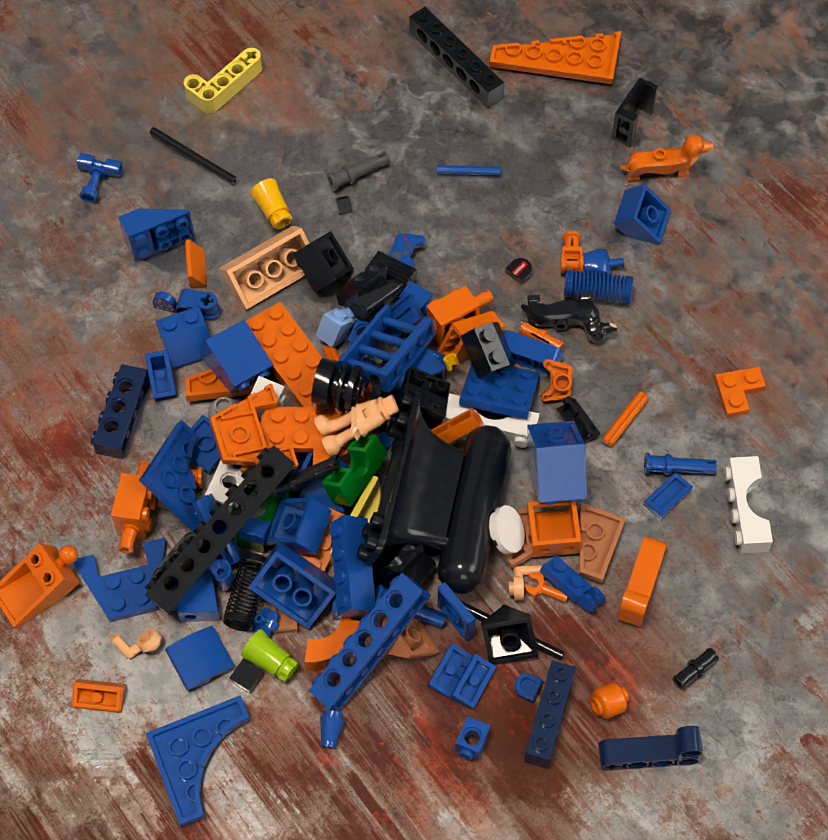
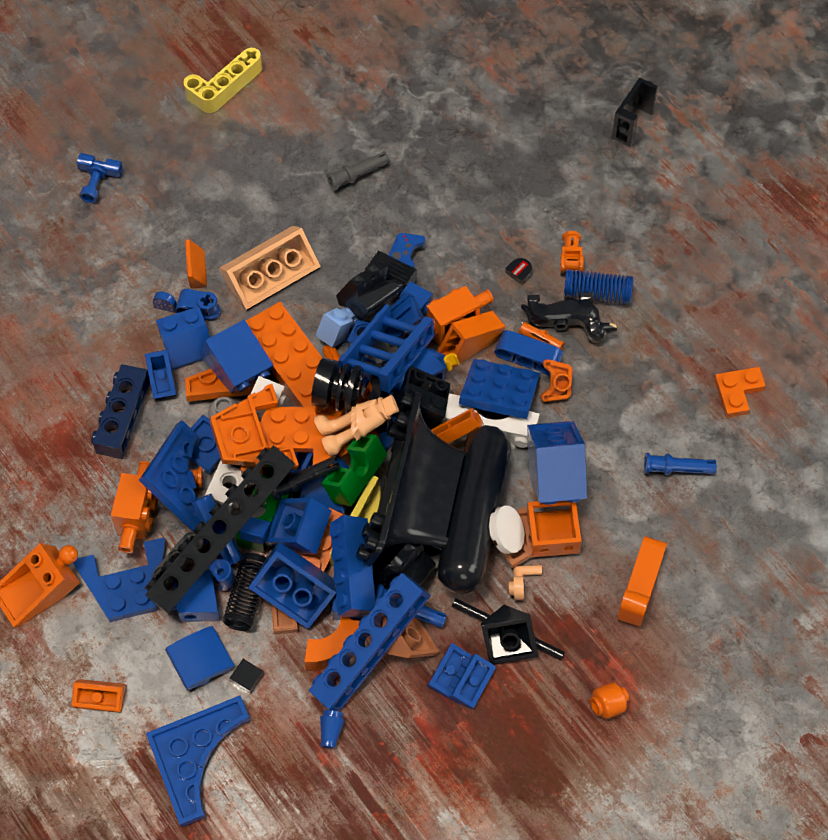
light nougat plate [110,627,162,659] -> none
blue slope [119,209,195,261] -> none
black piece [150,127,238,185] -> none
lime plant [240,629,299,682] -> none
yellow plant [250,179,292,230] -> none
blue plant [253,607,279,636] -> none
black slope [293,231,354,292] -> none
black piece [335,196,353,215] -> none
black brick [409,7,505,109] -> none
blue bar [437,165,501,175] -> none
blue tile [437,582,475,642] -> none
blue brick [455,716,490,761] -> none
black slope [461,322,516,379] -> none
orange wing [489,31,621,84] -> none
blue tile [514,673,544,704] -> none
orange bar [524,573,568,603] -> none
dark blue brick [524,660,576,769] -> none
blue hinge [540,555,605,612] -> none
black hinge [556,396,600,443] -> none
nougat wing [579,503,626,583] -> none
blue piece [583,249,624,278] -> none
dark blue beam [598,726,703,771] -> none
orange axle [602,391,648,447] -> none
blue slope [614,184,671,245] -> none
orange animal [620,135,713,183] -> none
blue tile [643,472,693,520] -> none
black pin [672,648,719,690] -> none
white arch [724,456,773,554] -> none

